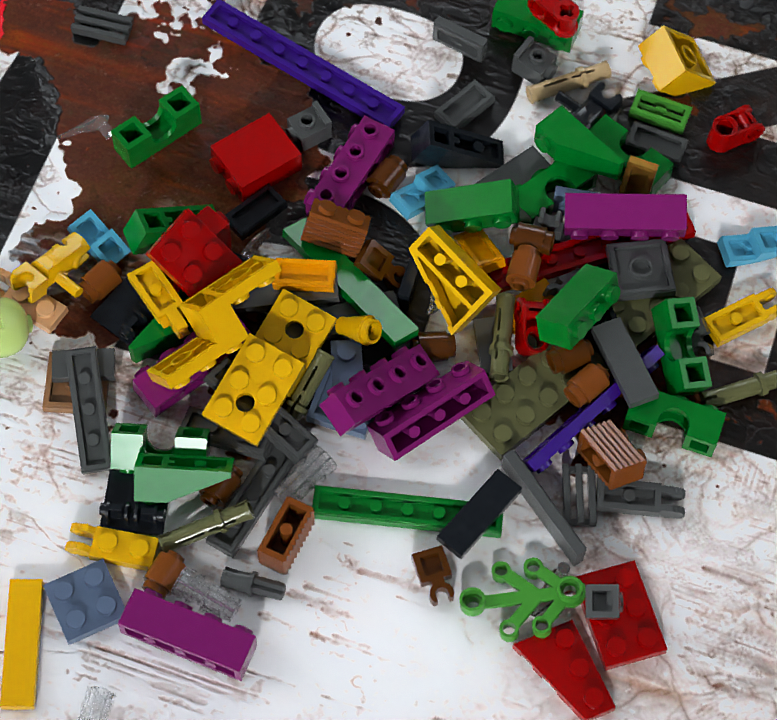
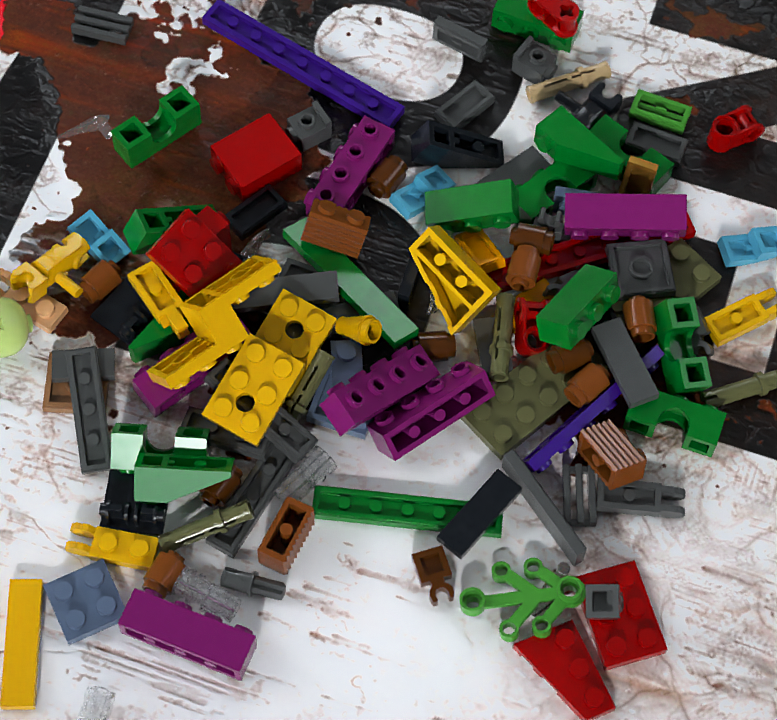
light orange tile [272,258,337,293] -> none
reddish brown plate [353,238,406,290] -> none
yellow slope [638,25,716,97] -> none
none -> dark orange brick [622,295,657,343]

